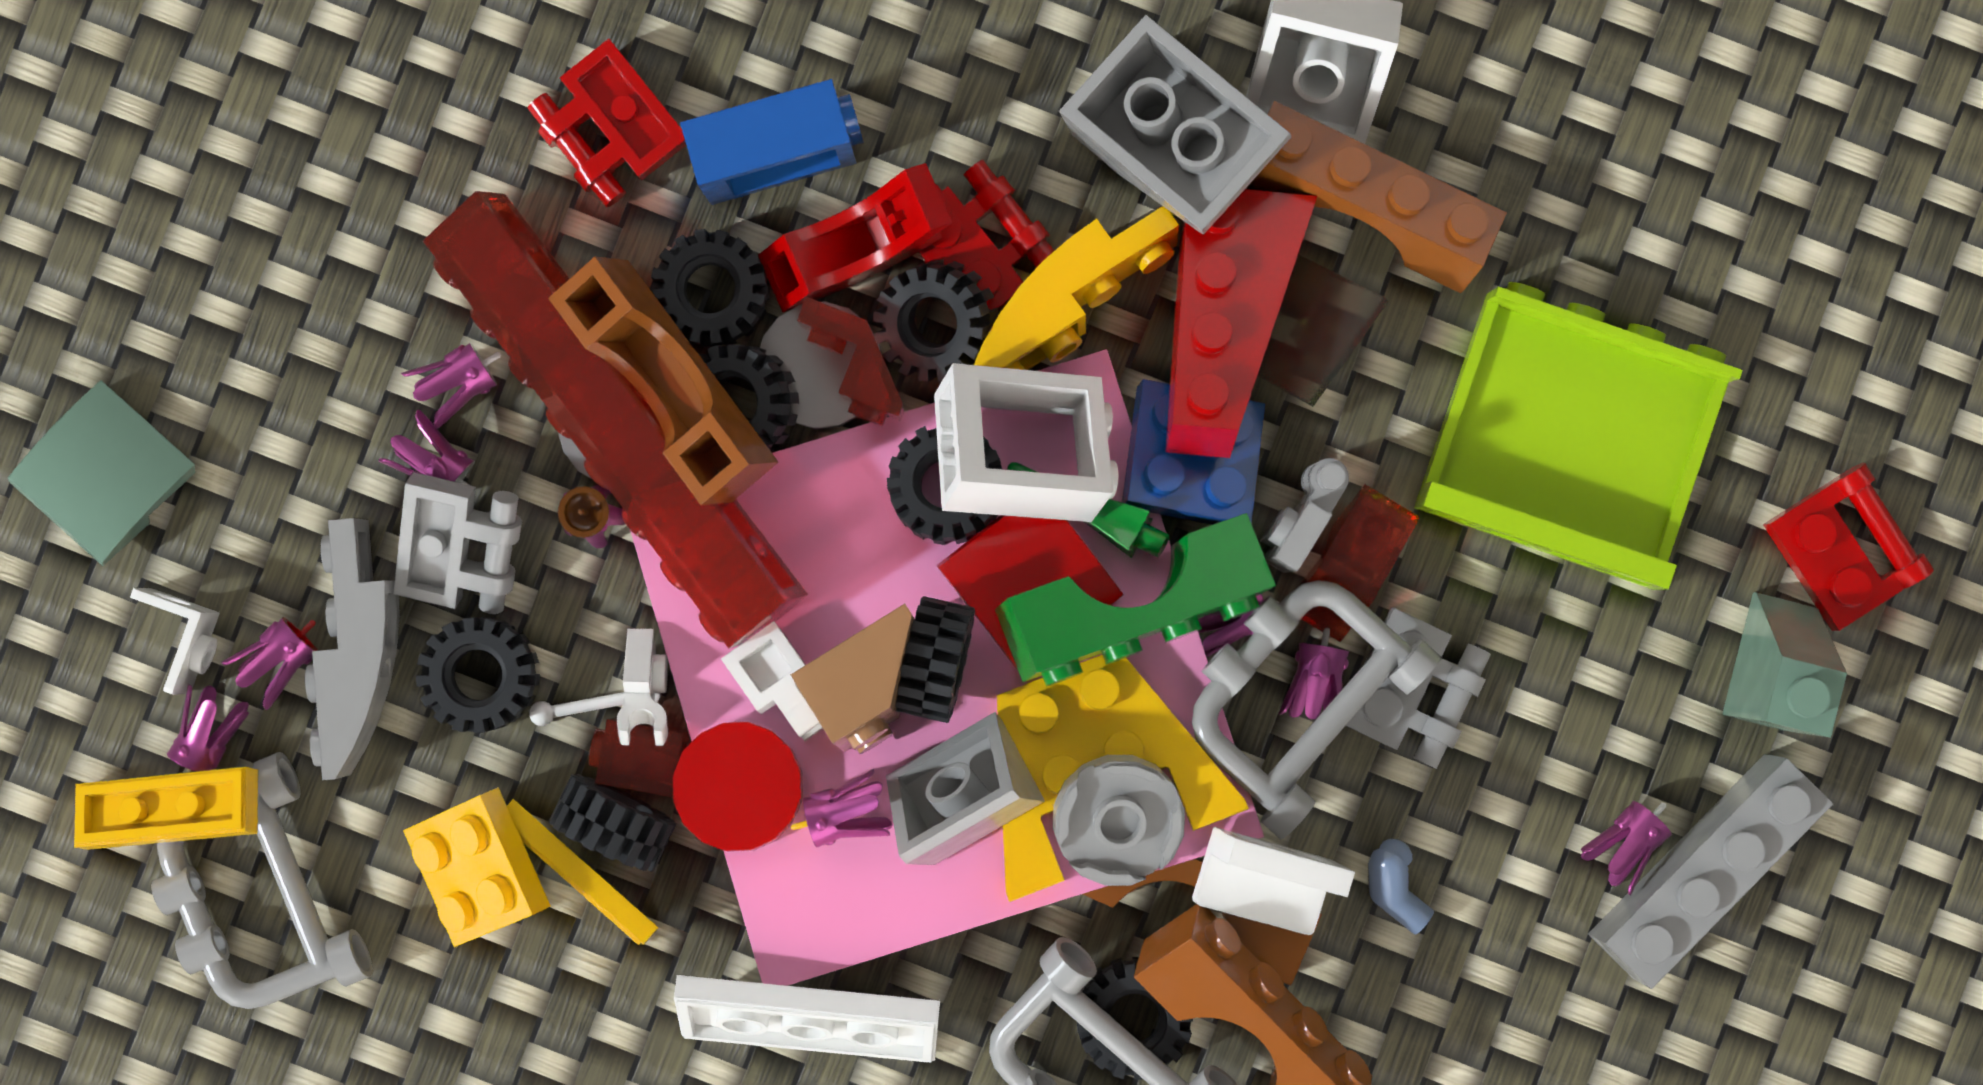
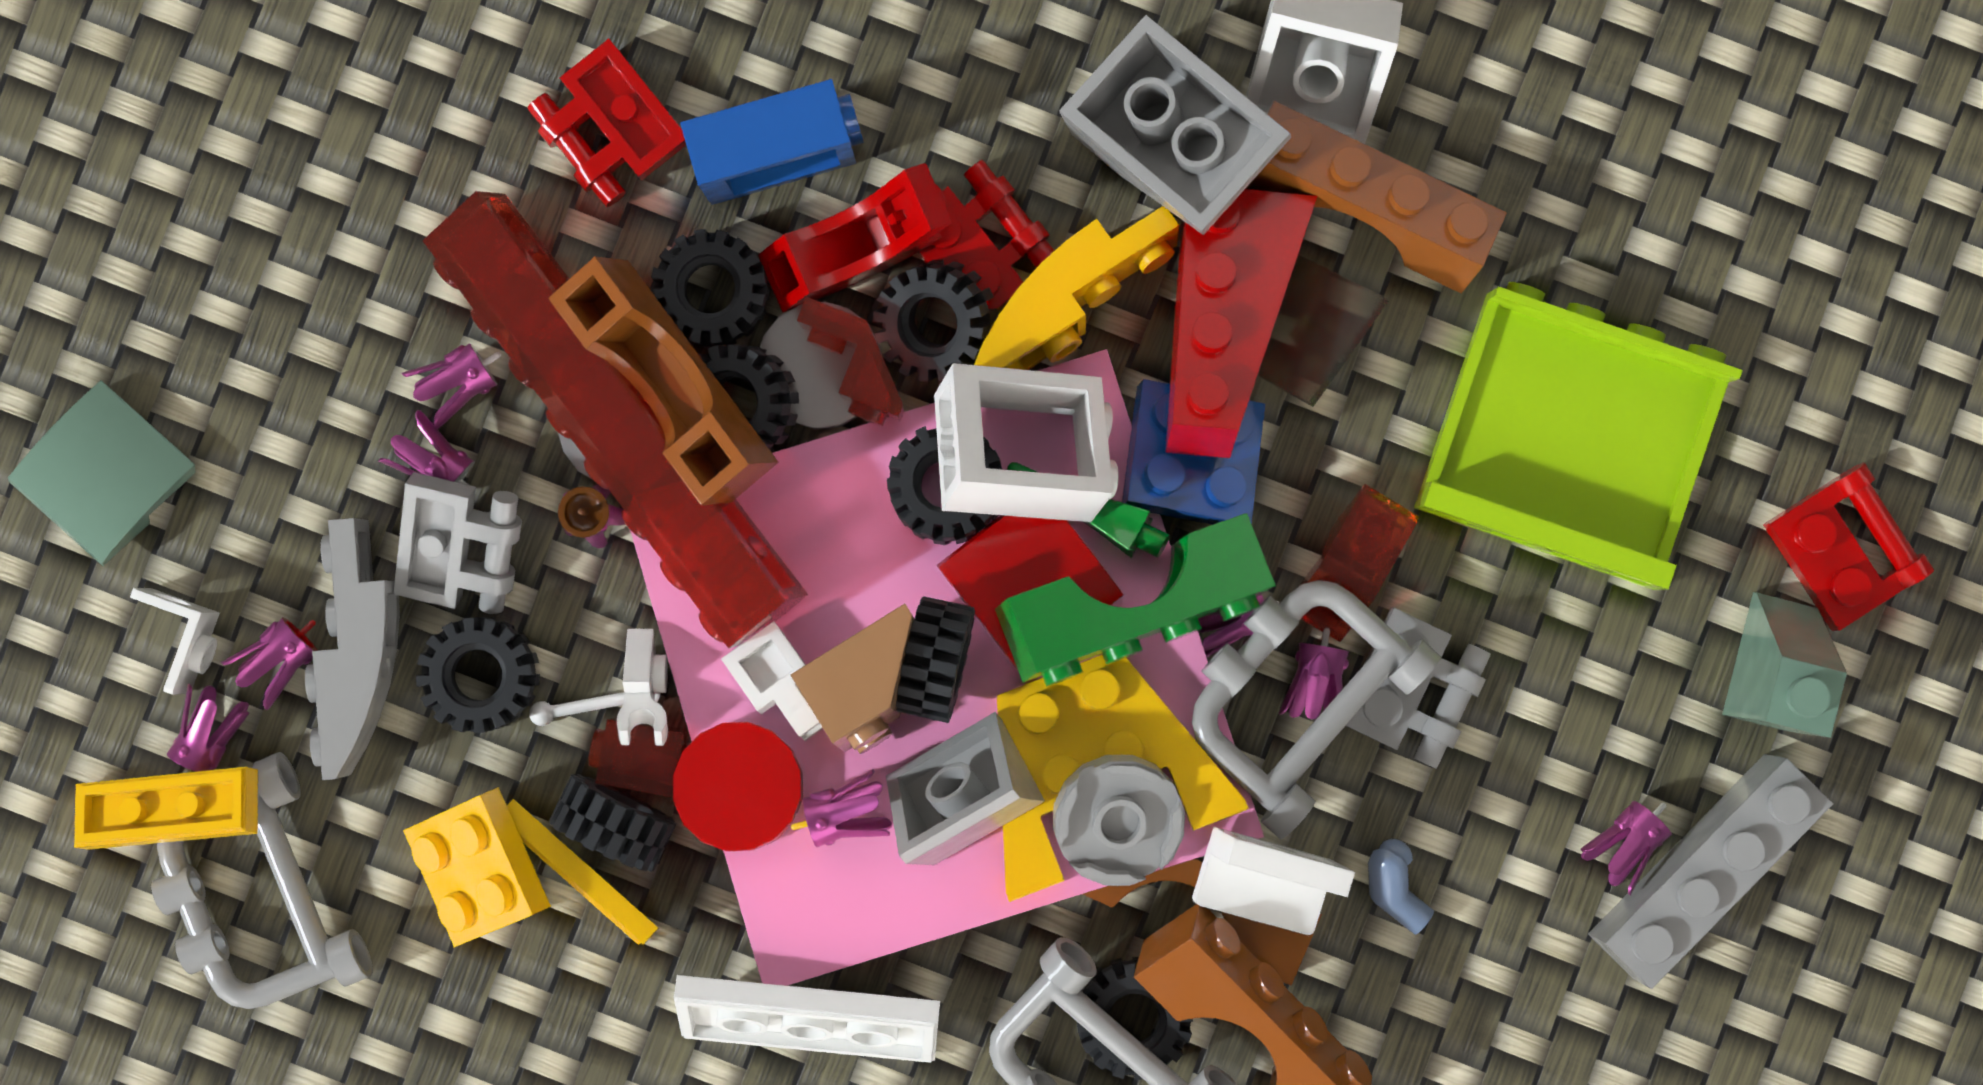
light grey plate [1261,458,1349,573] -> none

